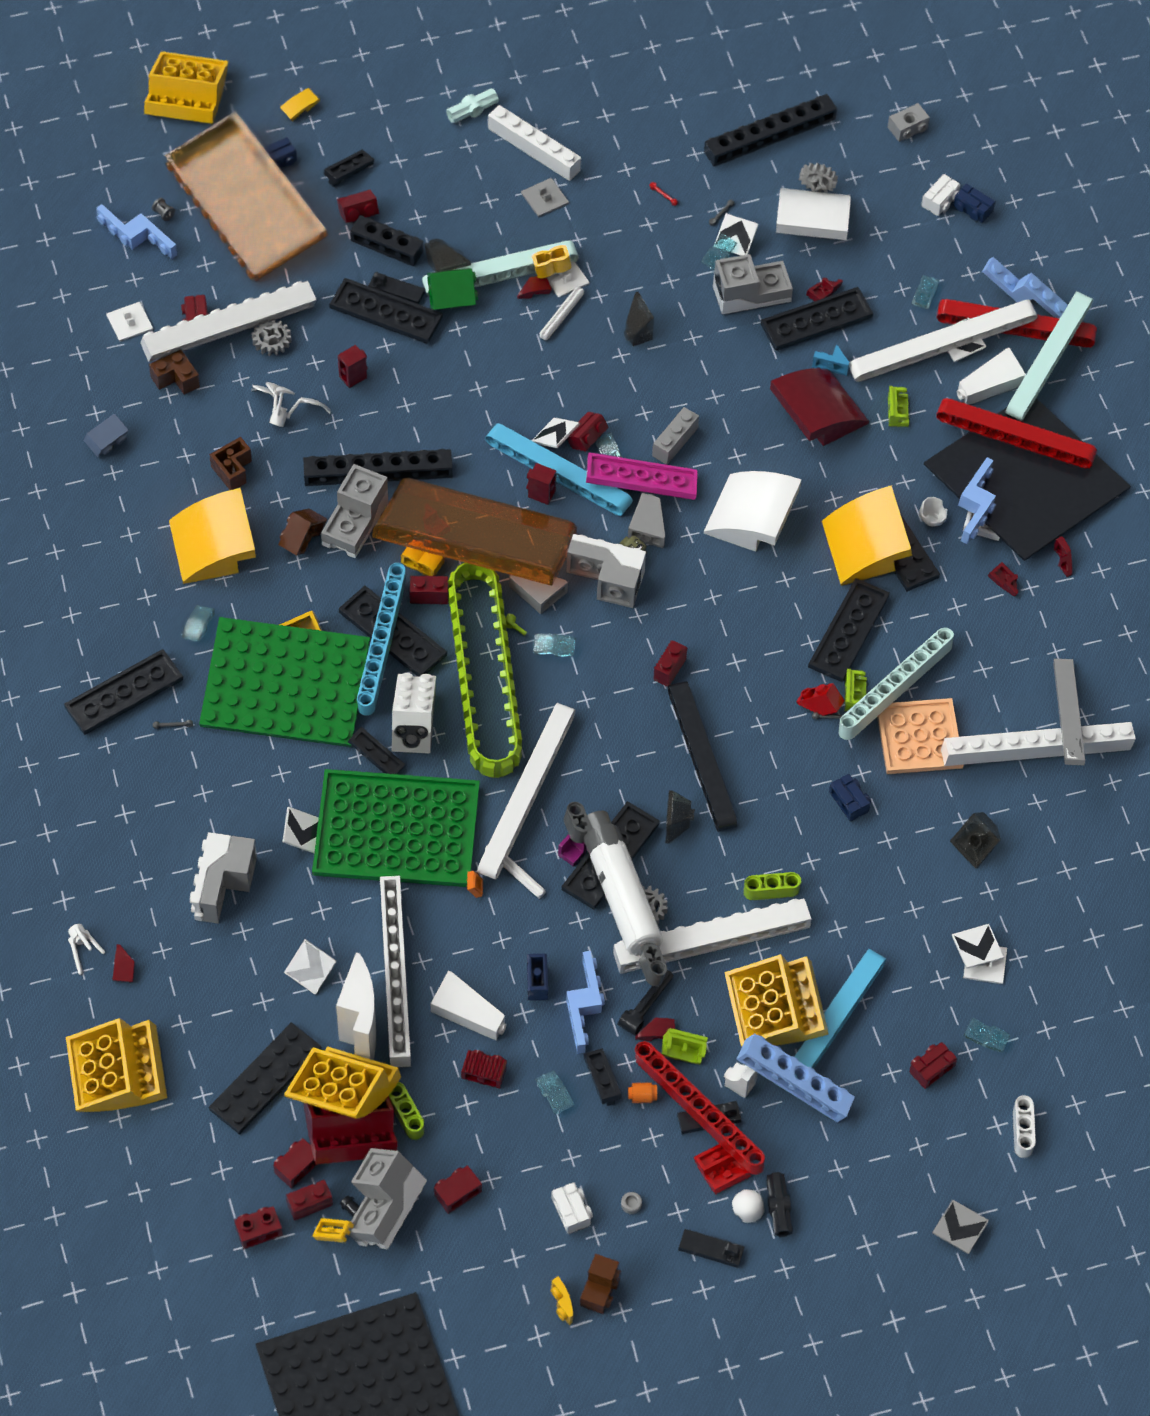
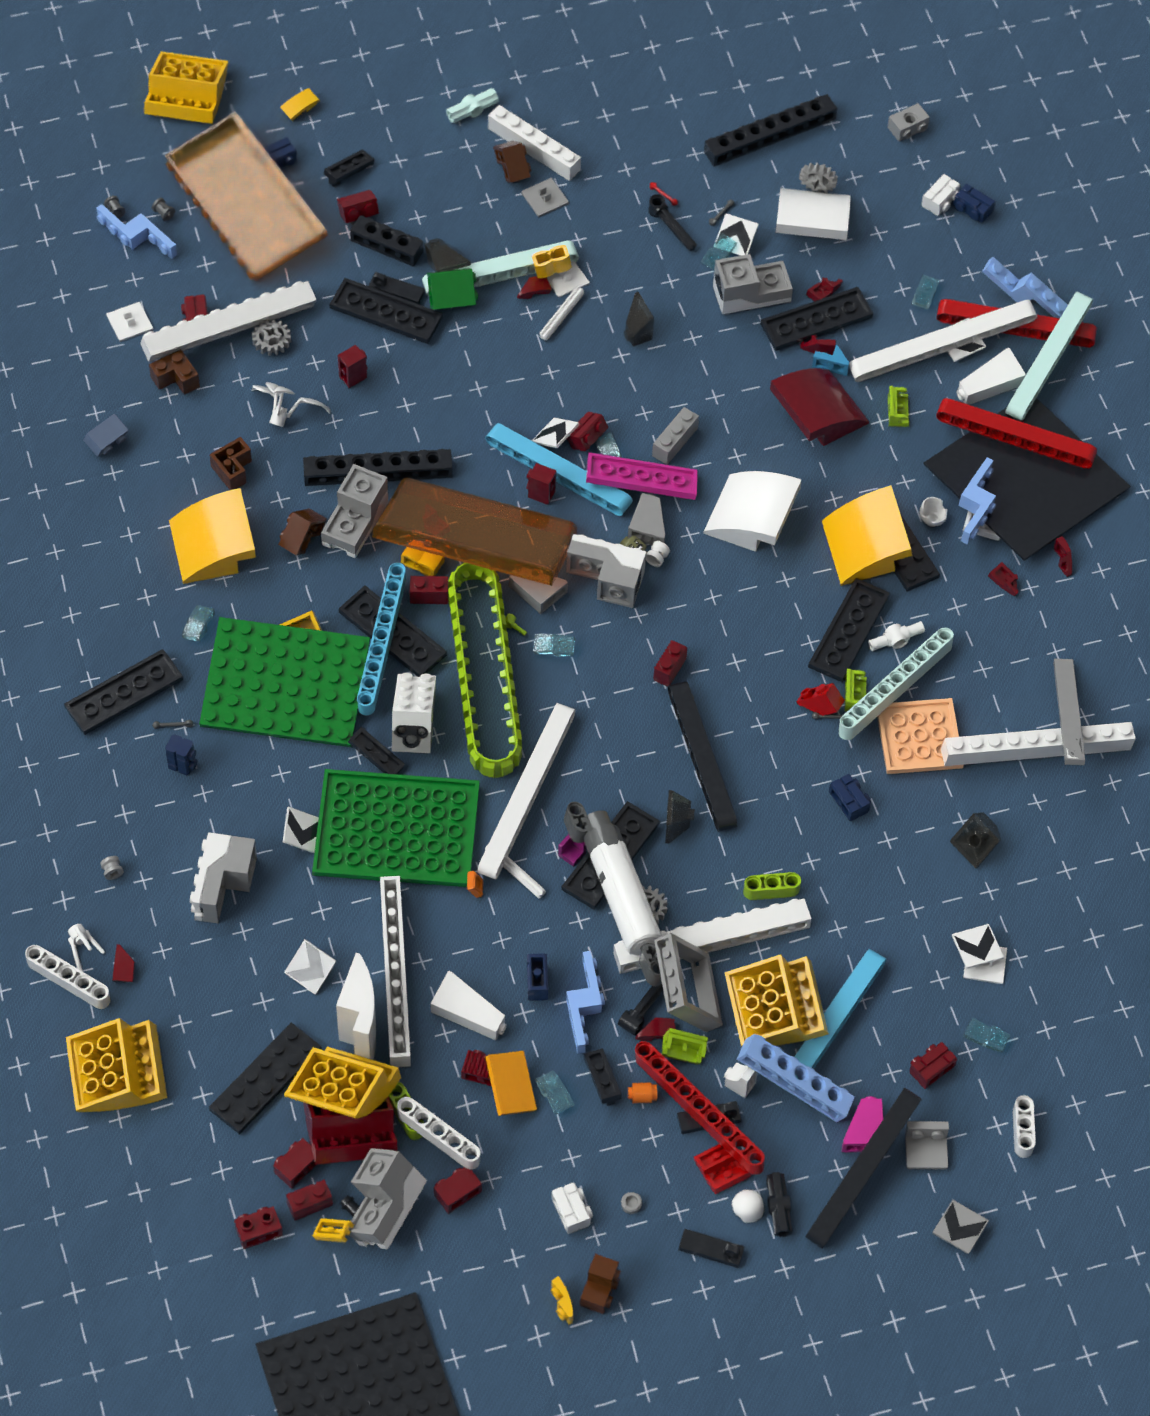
none -> white beam [25,945,110,1009]
none -> light grey wheel [100,856,124,880]
none -> dark grey bush [104,196,125,219]
none -> dark blue brick [165,734,198,776]
none -> white beam [397,1097,480,1170]
none -> light orange tile [485,1051,537,1116]
none -> reddish brown brick [493,141,531,183]
none -> white wheel [646,541,670,567]
none -> black axle [648,194,697,251]
none -> light grey window [654,933,723,1032]
none -> dark red slope [800,335,836,355]
none -> black beam [805,1088,922,1249]
none -> dark pink slope [842,1097,883,1152]
none -> white pin [868,621,925,651]
none -> light grey bracket [905,1121,949,1169]

